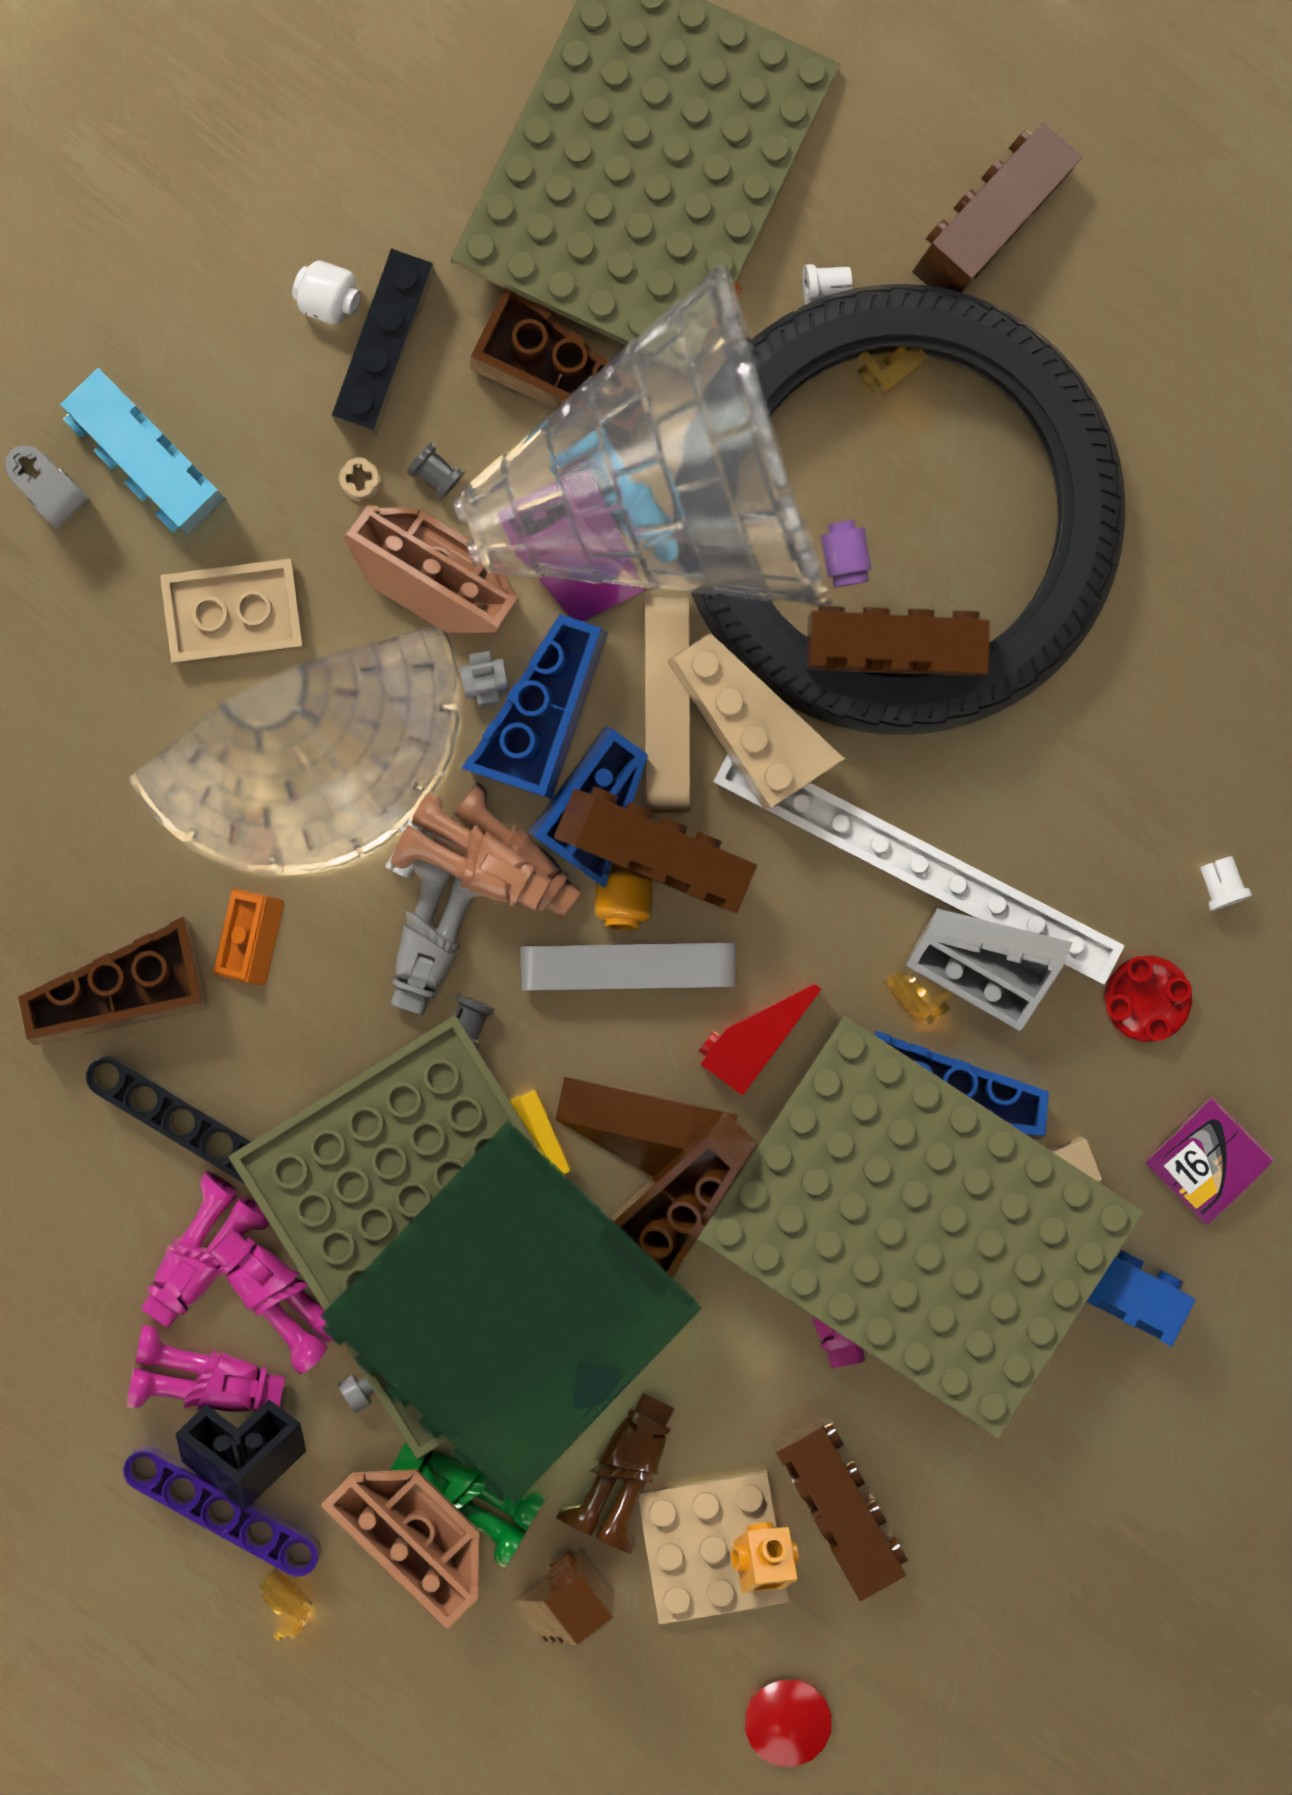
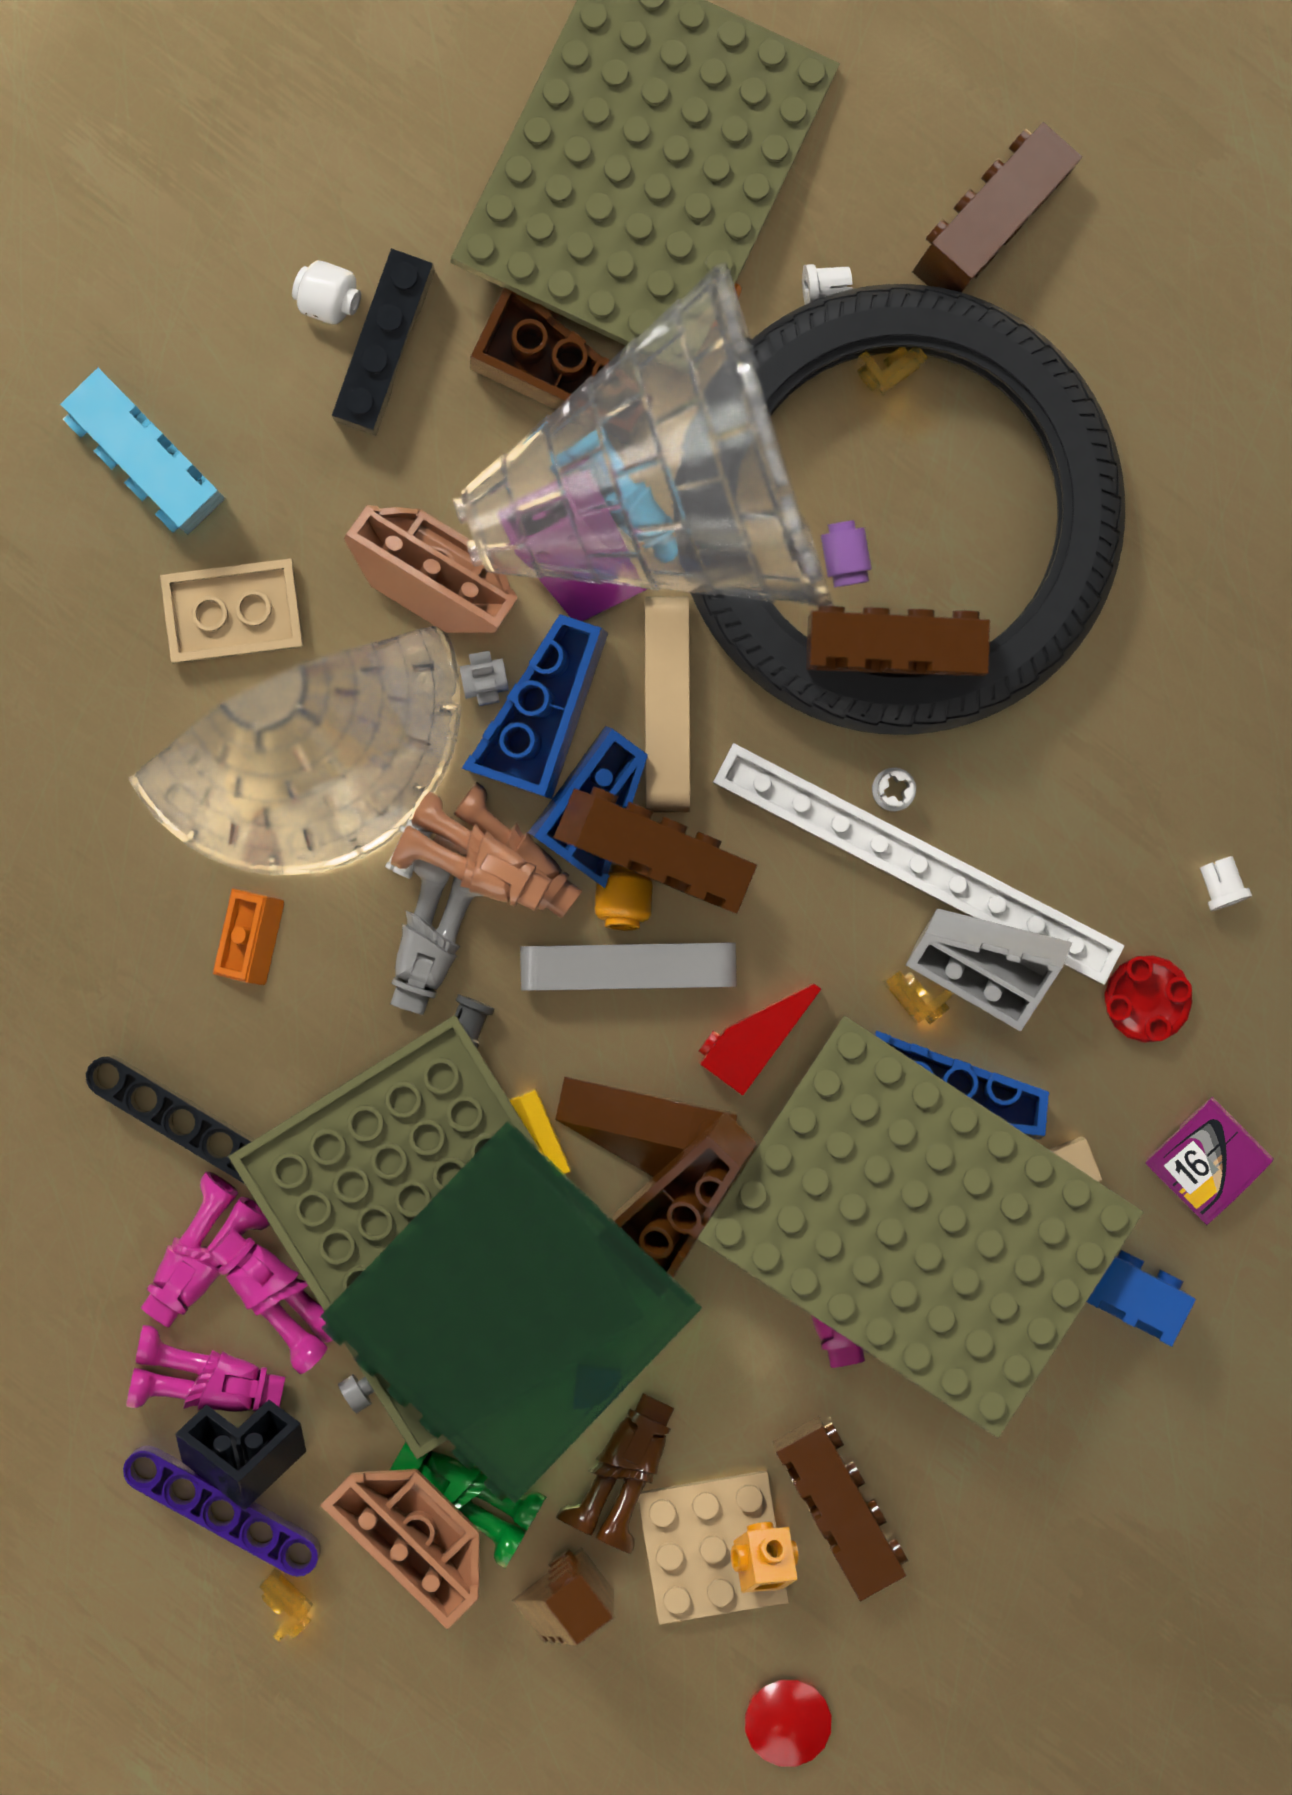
light grey piece [5,445,90,529] -> none
reddish brown wedge [18,916,207,1045] -> none
tan bush [339,458,381,501] -> none
dark grey bush [407,442,465,501] -> none
tan wedge [667,633,845,809] -> none
none -> white bush [872,767,916,811]

